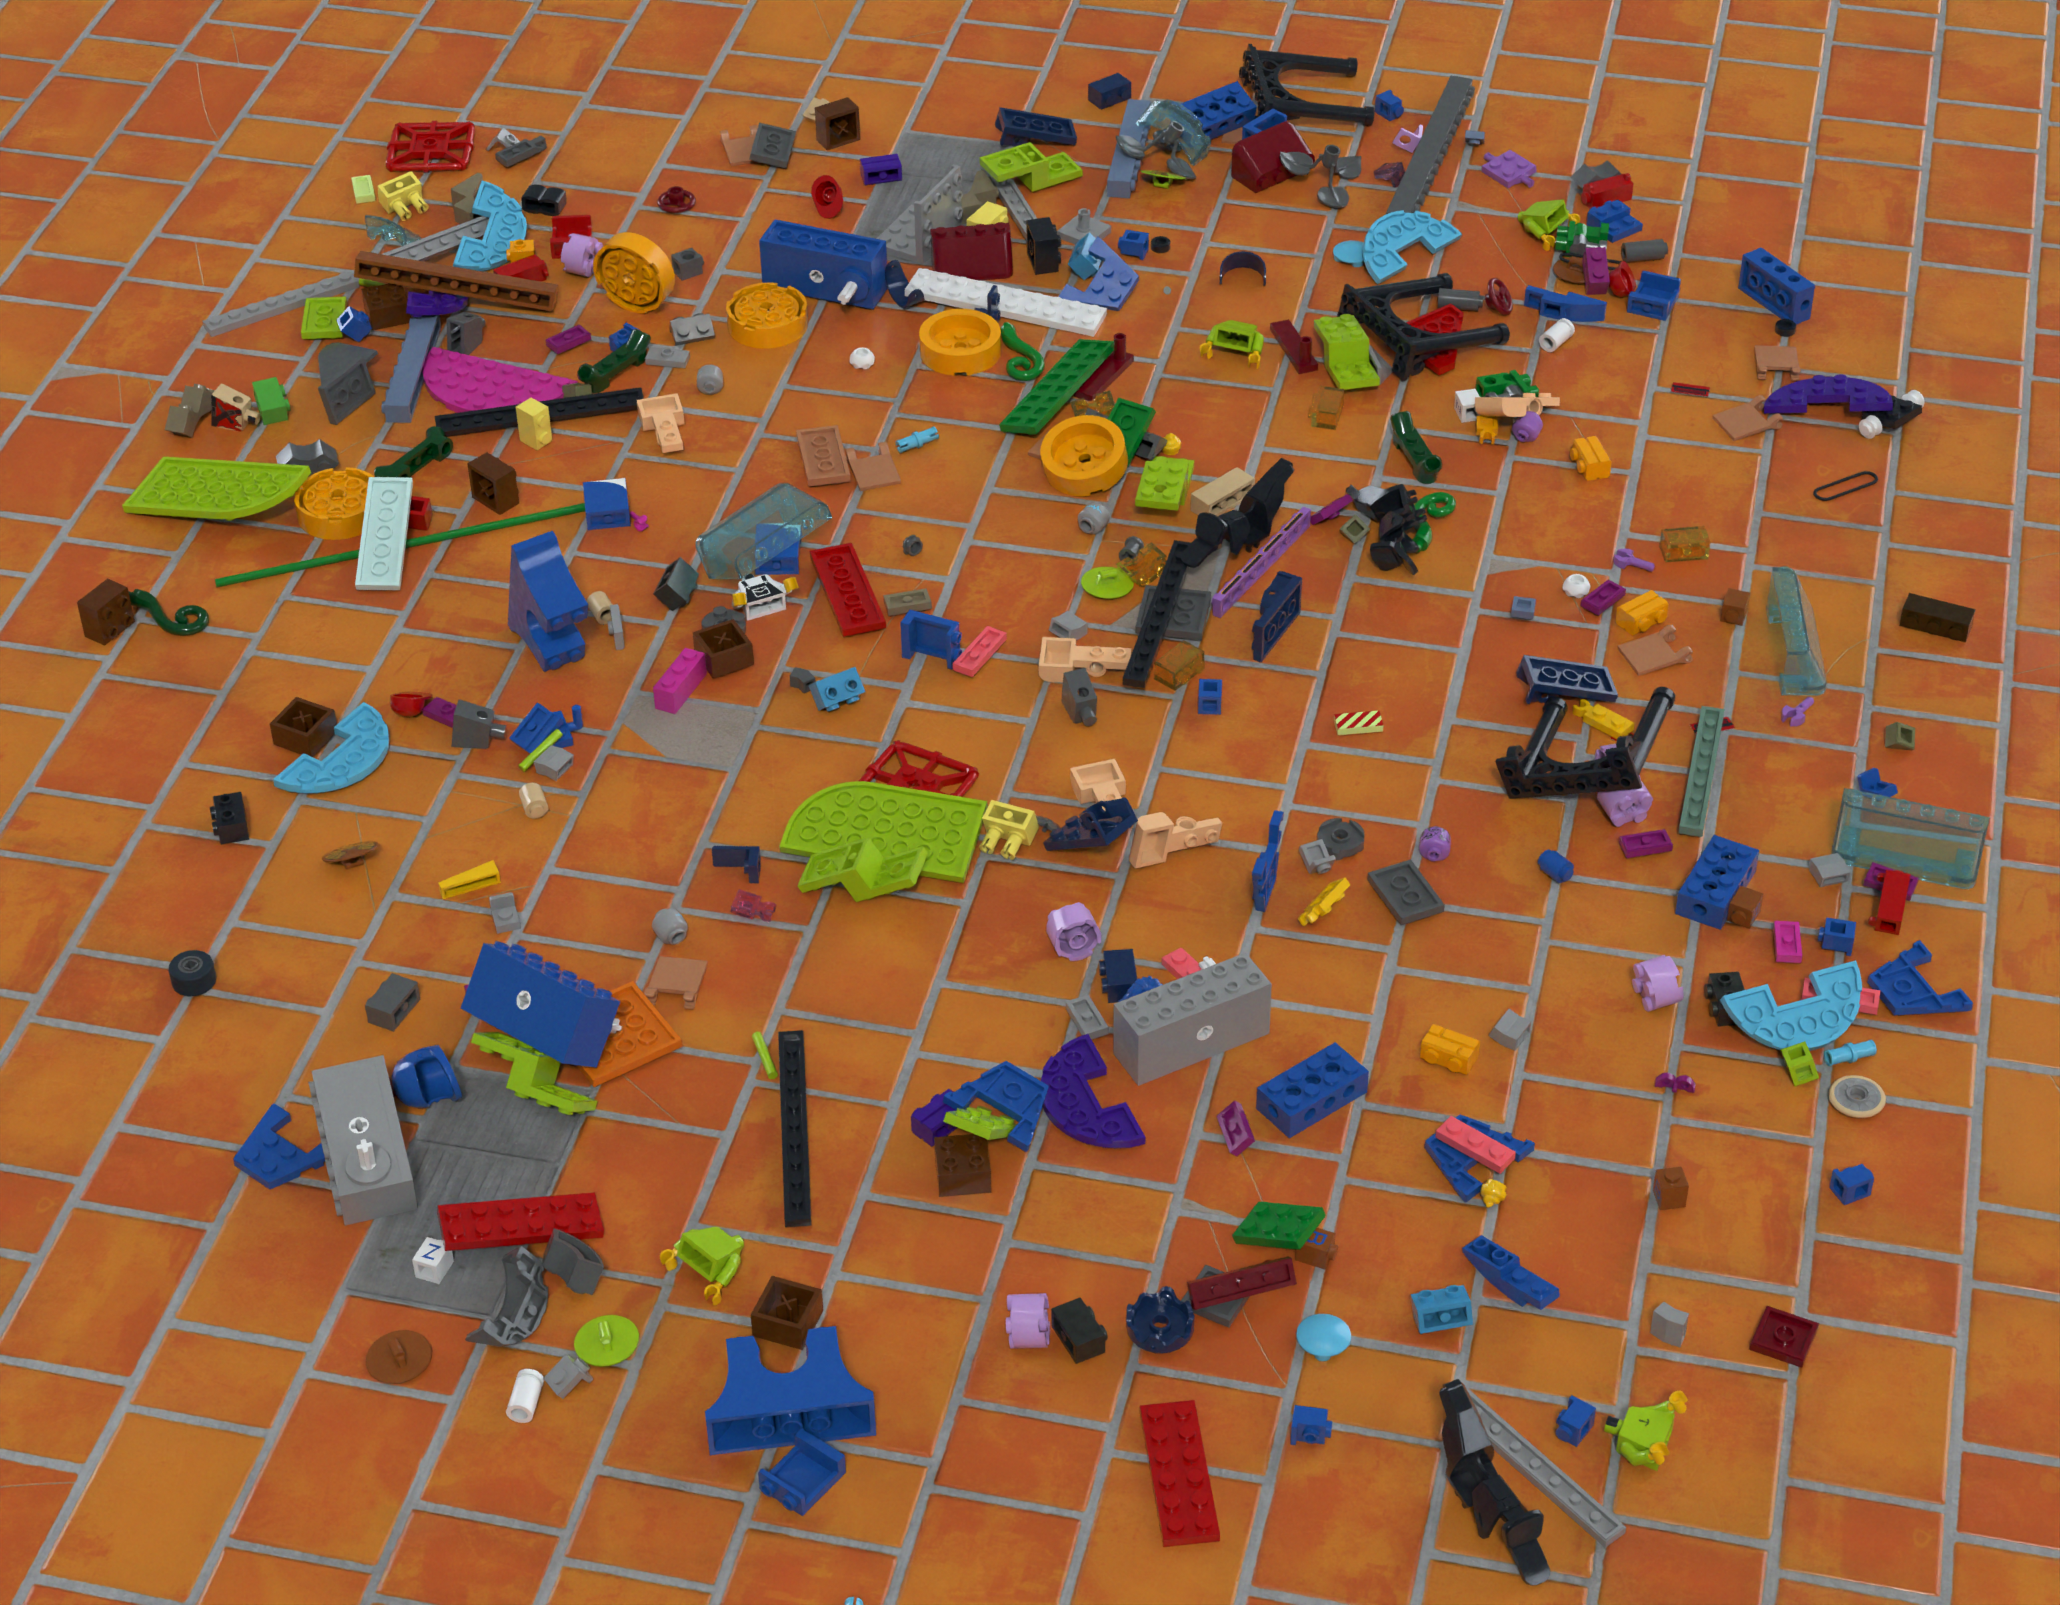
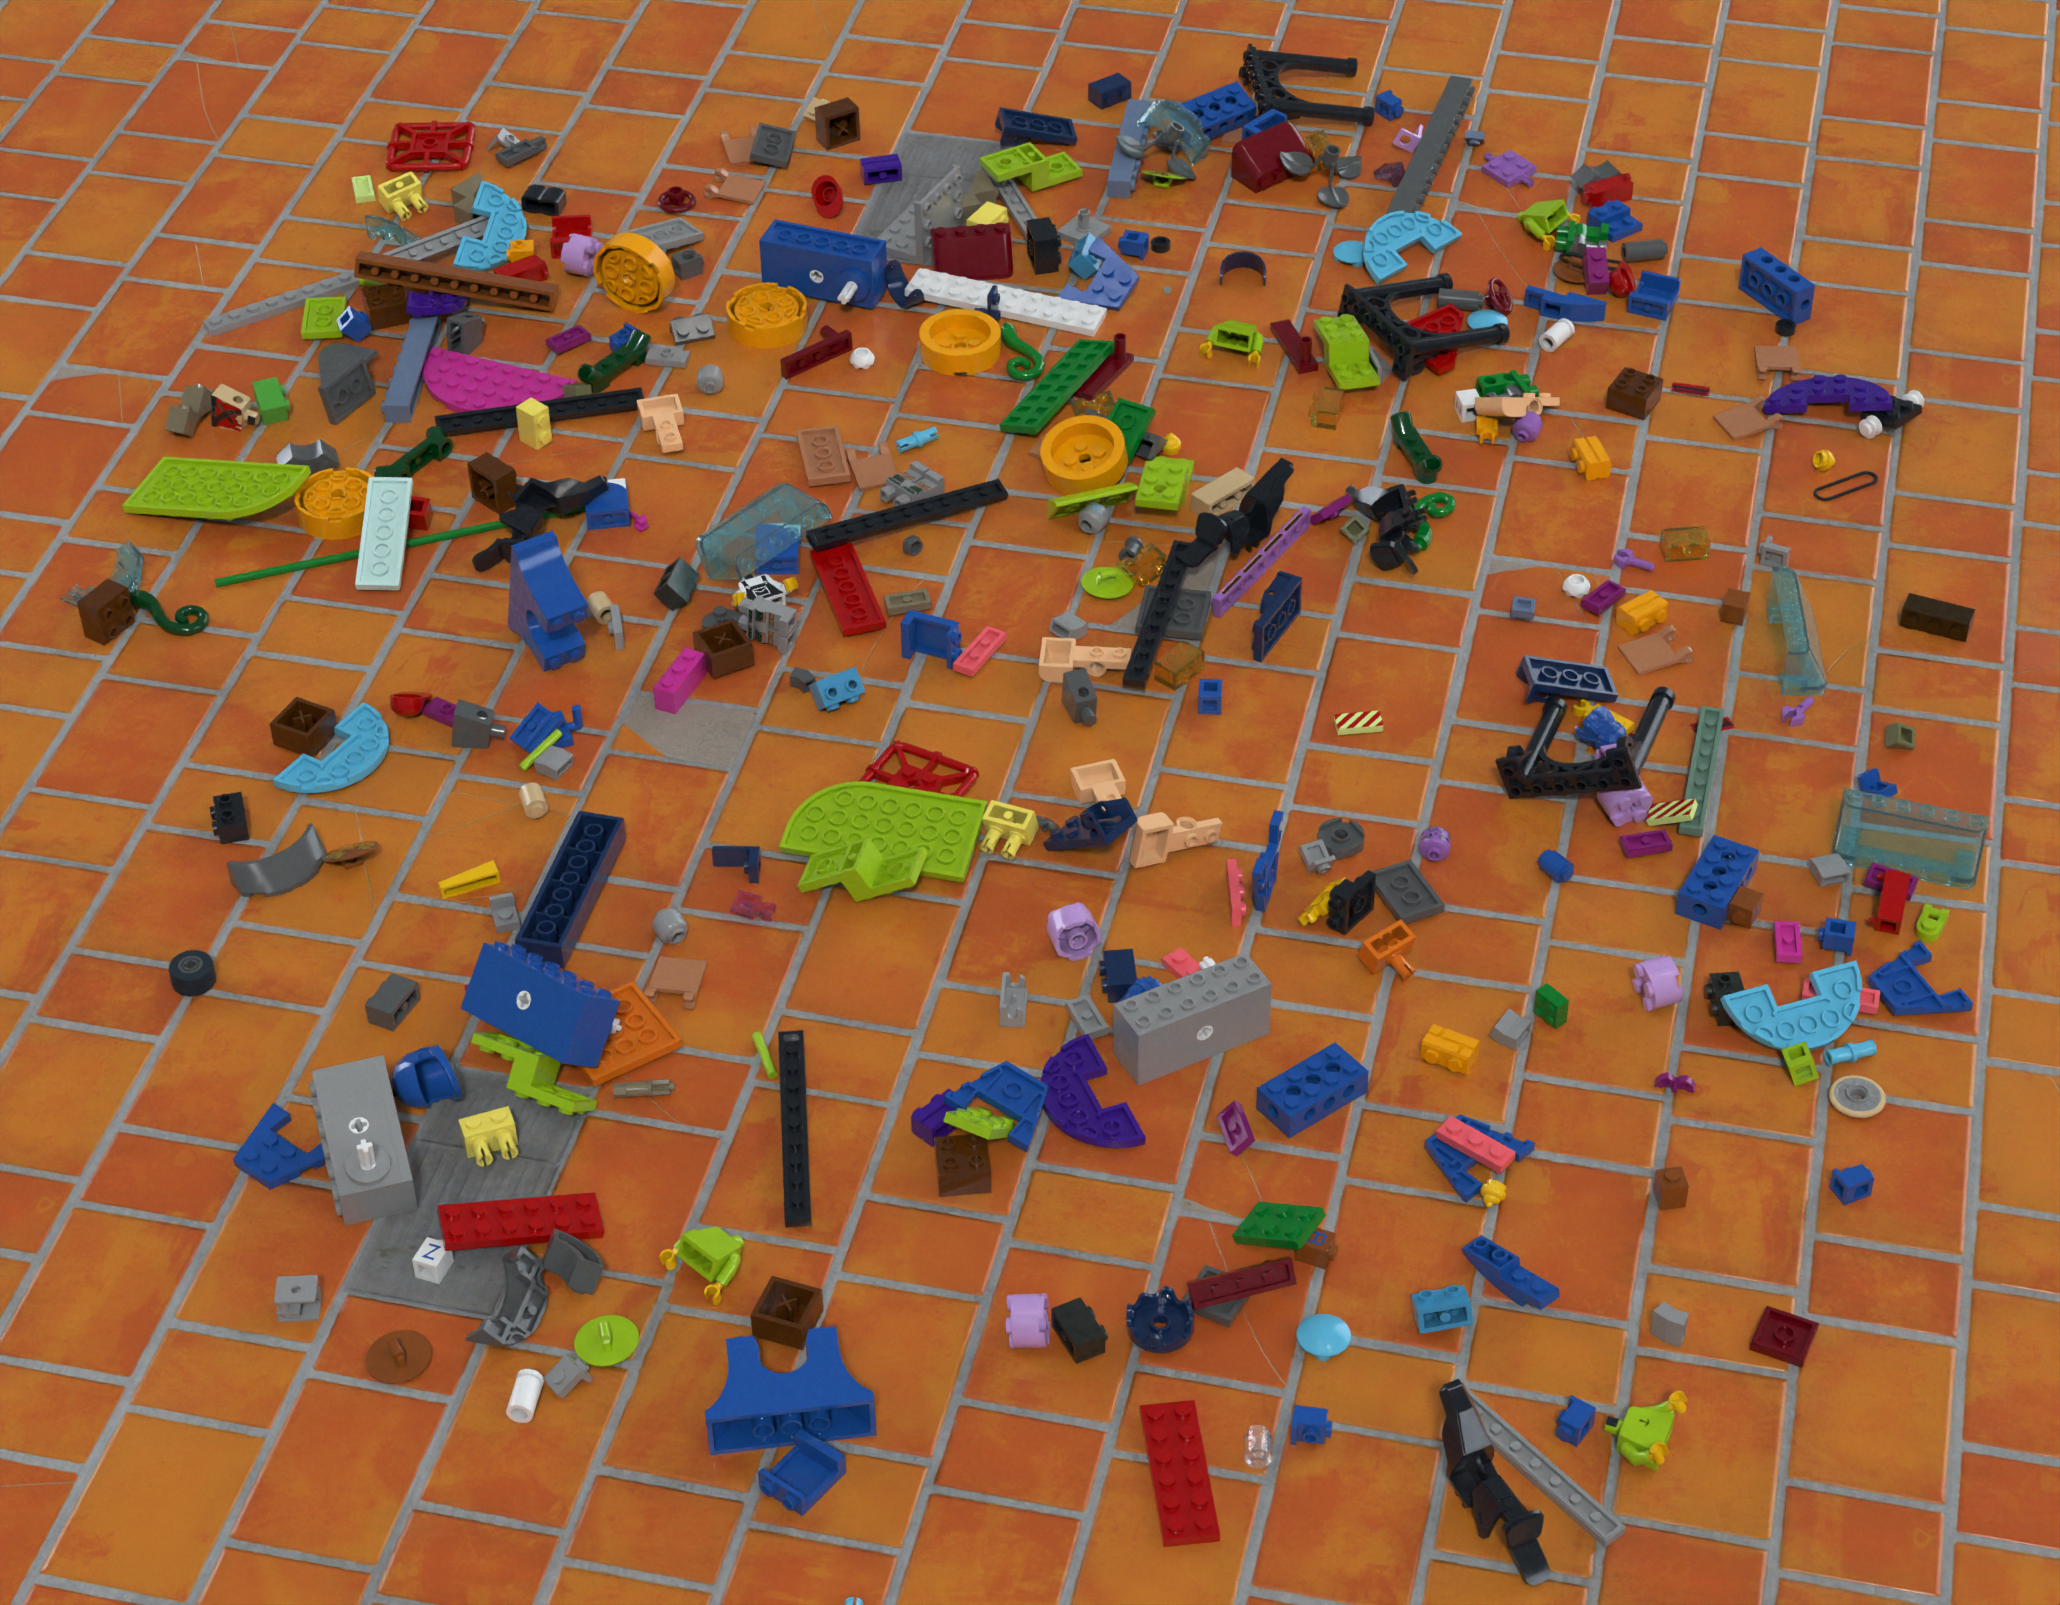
none -> clear light blue windscreen [60,540,144,607]
none -> dark grey windscreen [227,823,326,897]
none -> light grey piece [274,1275,322,1322]
none -> light yellow brick [458,1106,518,1167]
none -> black piece [472,475,609,572]
none -> dark blue brick [515,811,626,969]
none -> dark tan piece [613,1079,675,1099]
none -> light grey hinge [620,217,704,254]
none -> nougat flag [704,168,766,205]
none -> light grey hips [738,595,797,655]
none -> dark red piece [780,325,853,380]
none -> black plate [805,479,1008,552]
none -> light grey hips [880,460,944,507]
none -> light grey hinge [999,972,1028,1028]
none -> lime slope [1047,482,1138,520]
none -> coral plate [1226,859,1246,927]
none -> clear brick [1244,1425,1272,1468]
none -> clear yellow brick [1306,130,1330,171]
none -> black plate [1327,870,1376,935]
none -> orange brick [1358,919,1416,981]
none -> medium azure dish [1467,309,1508,329]
none -> green piece [1534,983,1569,1029]
none -> blue hair [1575,706,1626,749]
none -> reddish brown brick [1606,367,1663,420]
none -> yellowish green tile [1646,798,1698,826]
none -> light grey bracket [1758,535,1791,570]
none -> yellow plate [1813,449,1835,471]
none -> lime plate [1915,903,1950,942]

